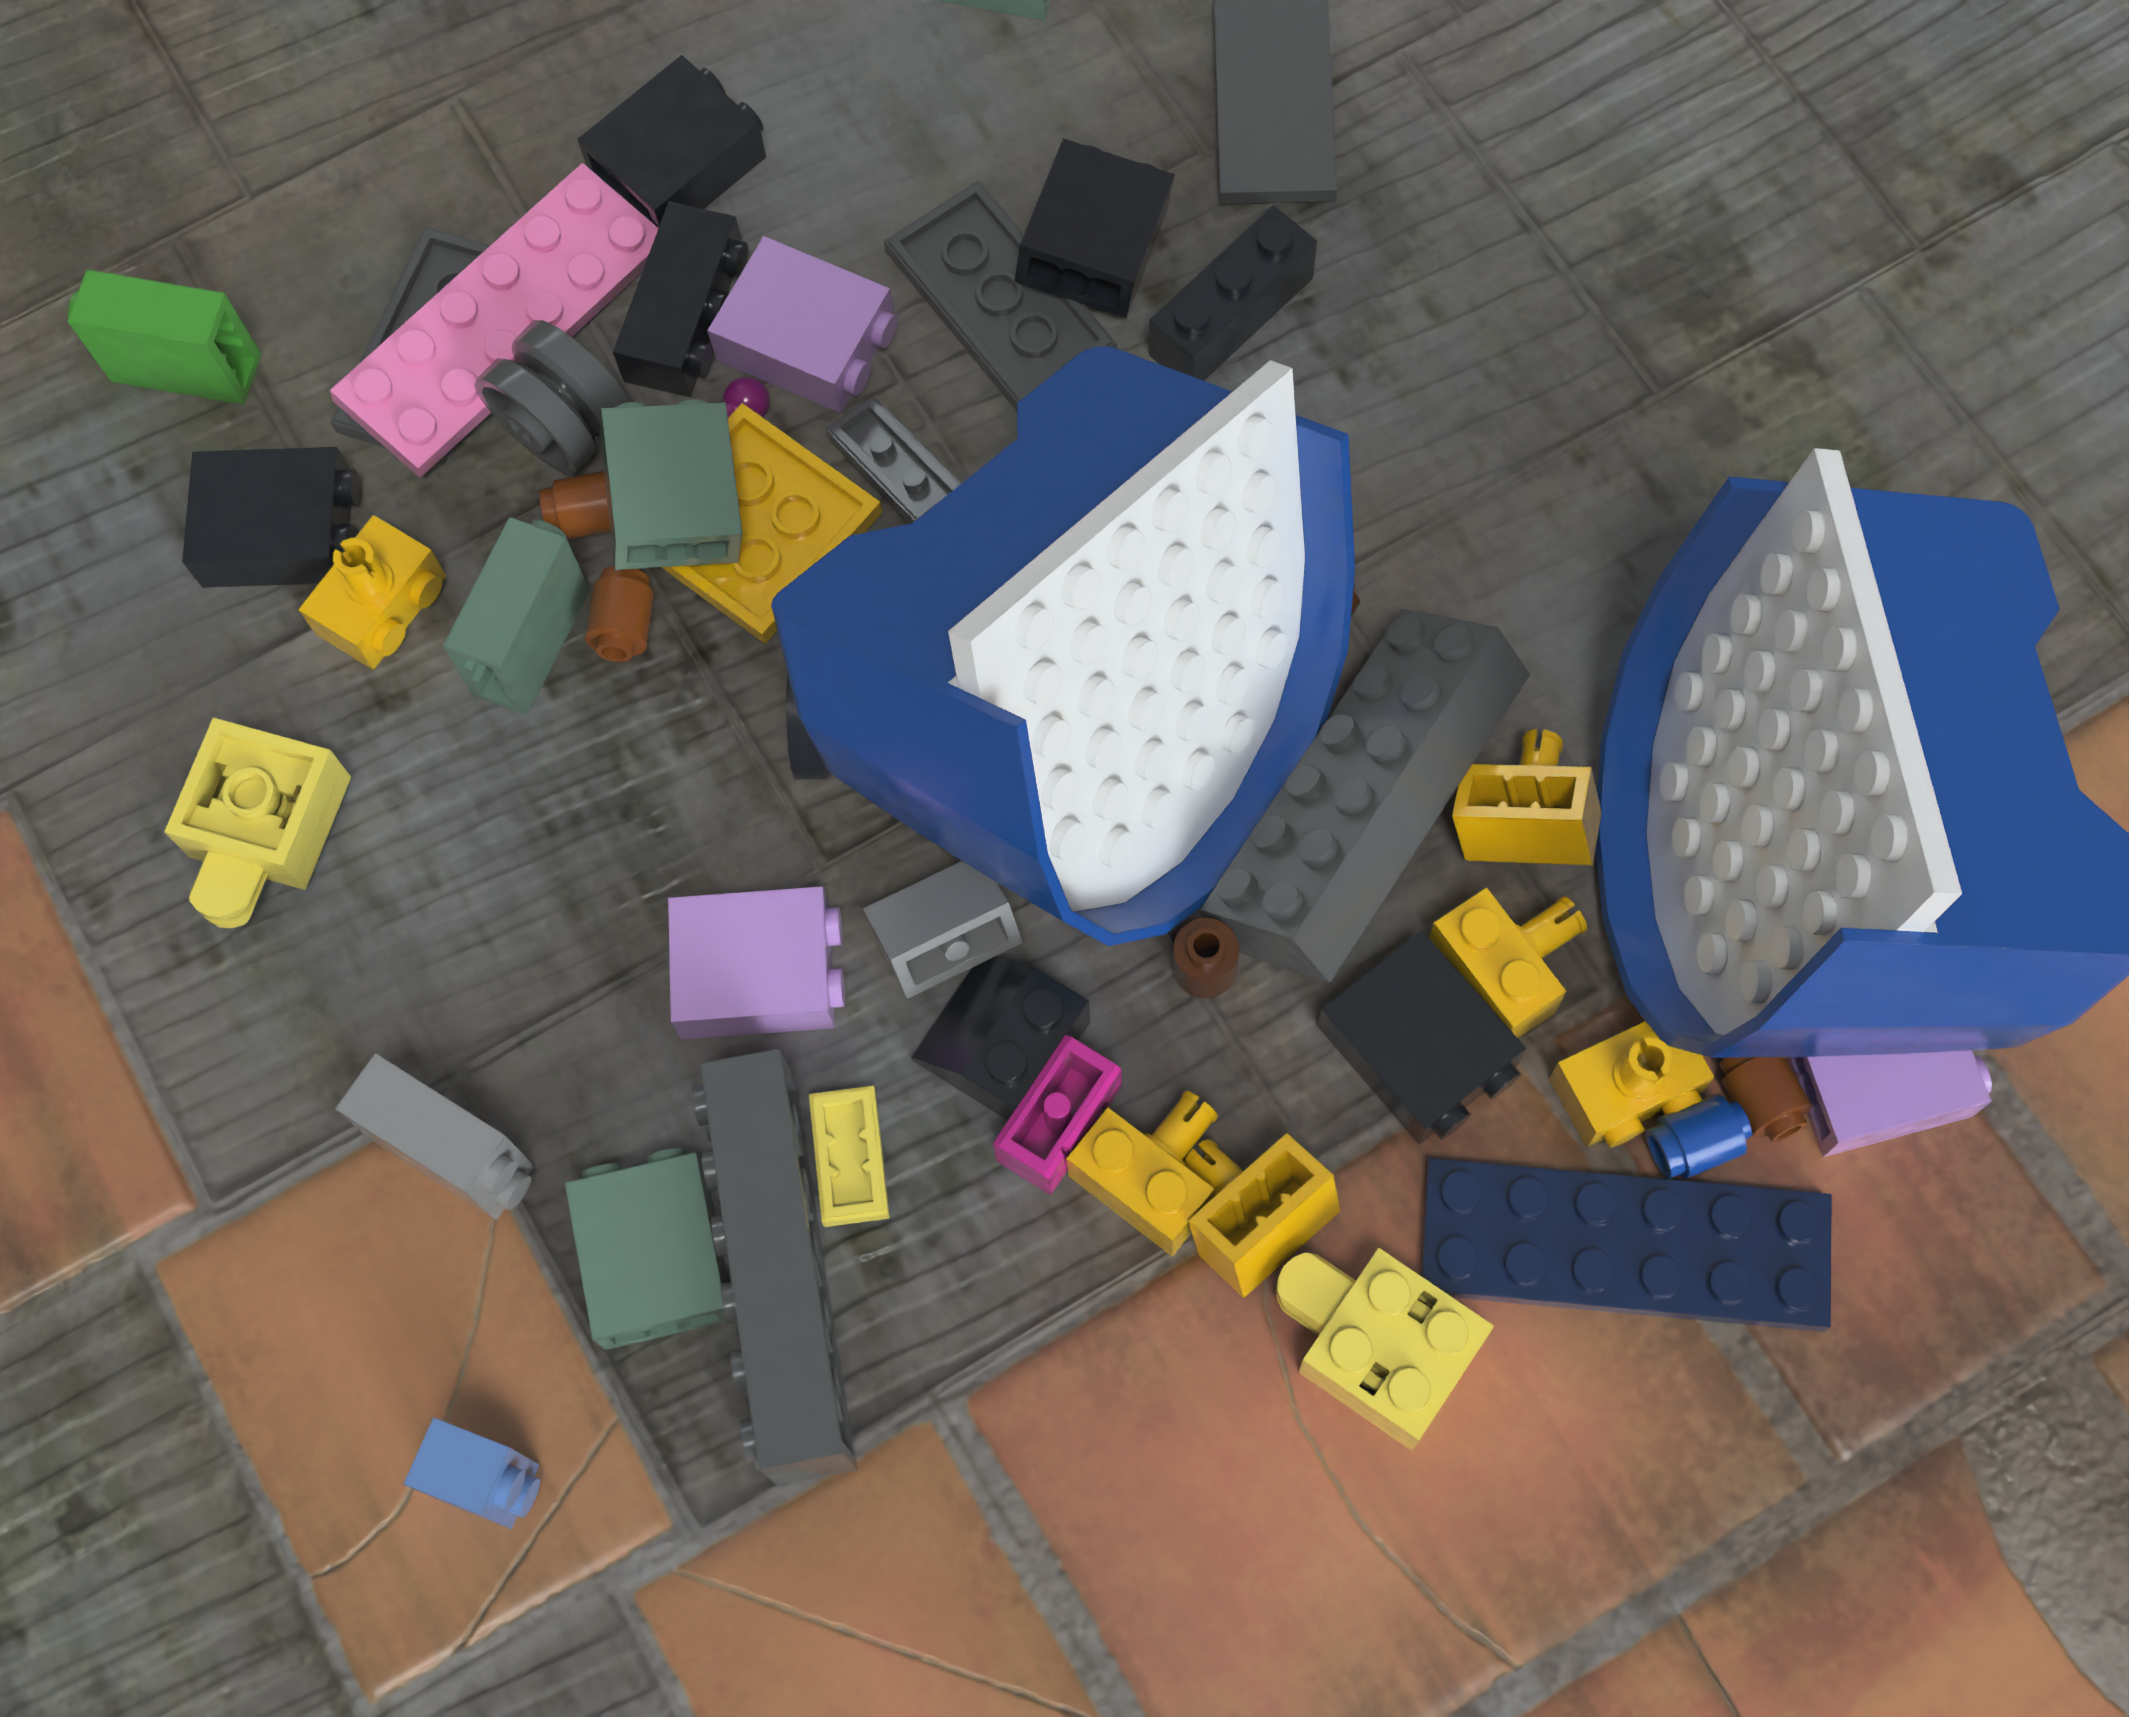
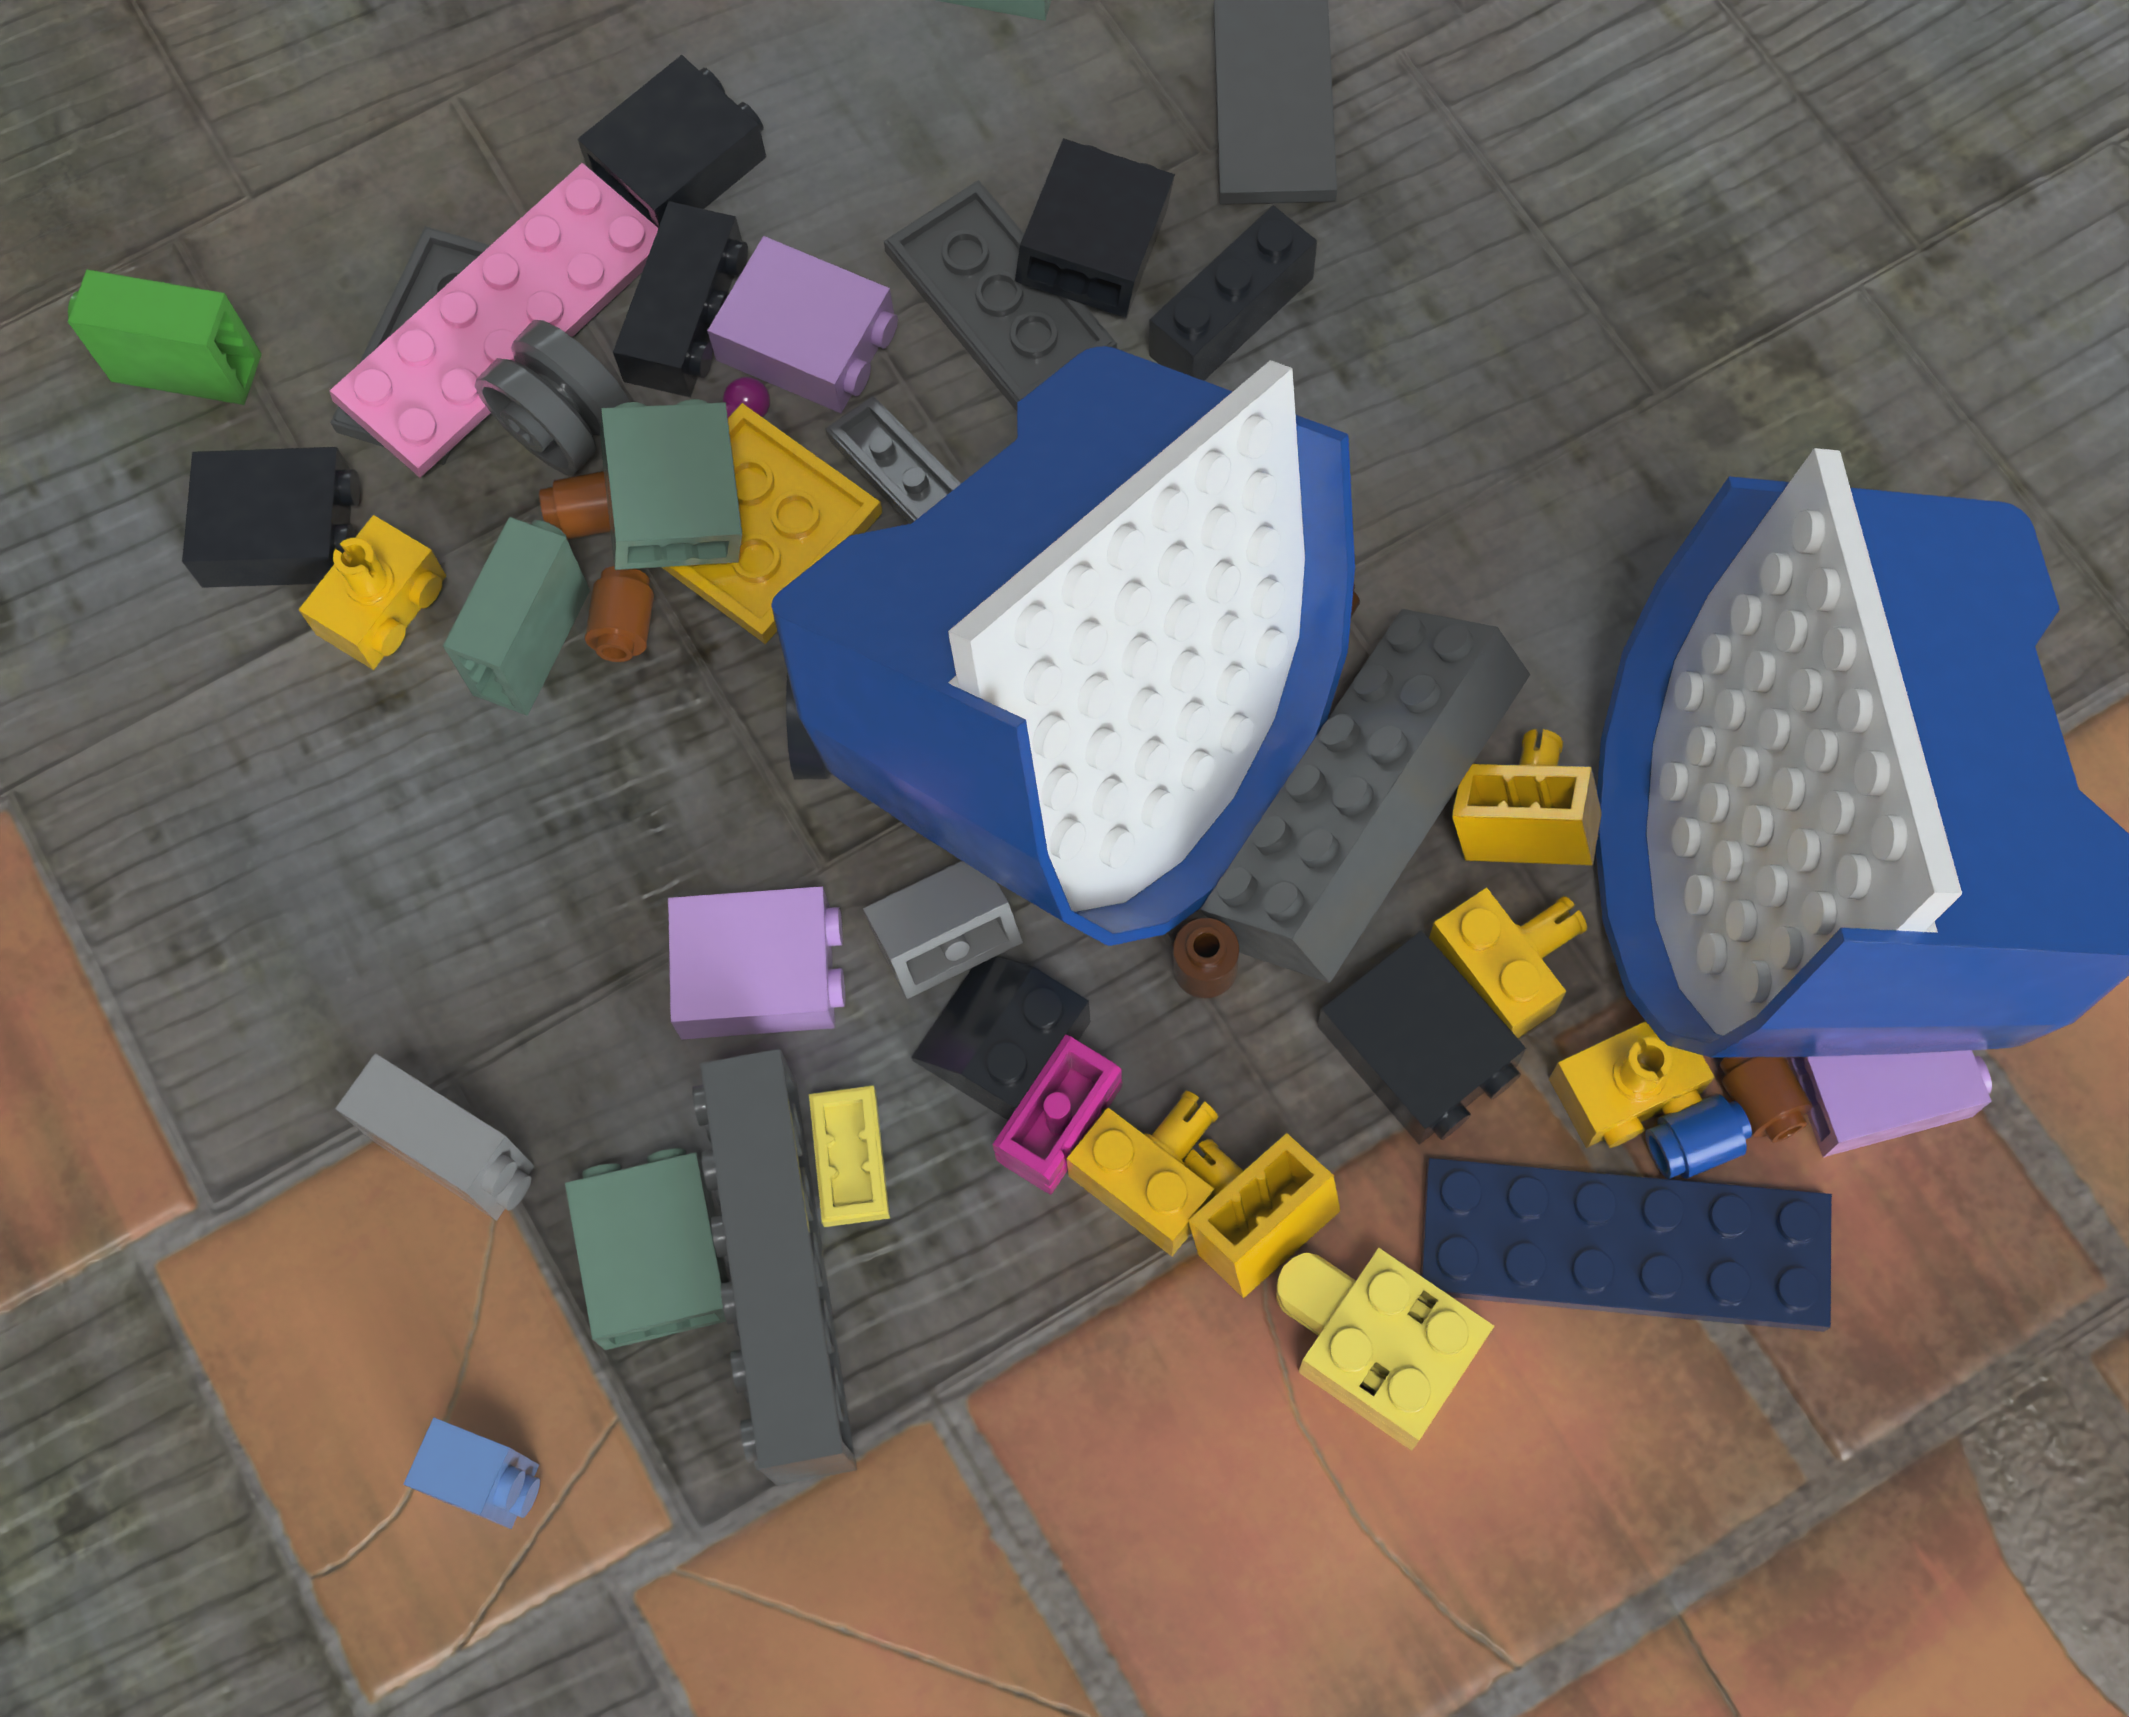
light yellow brick [164,717,351,928] -> none

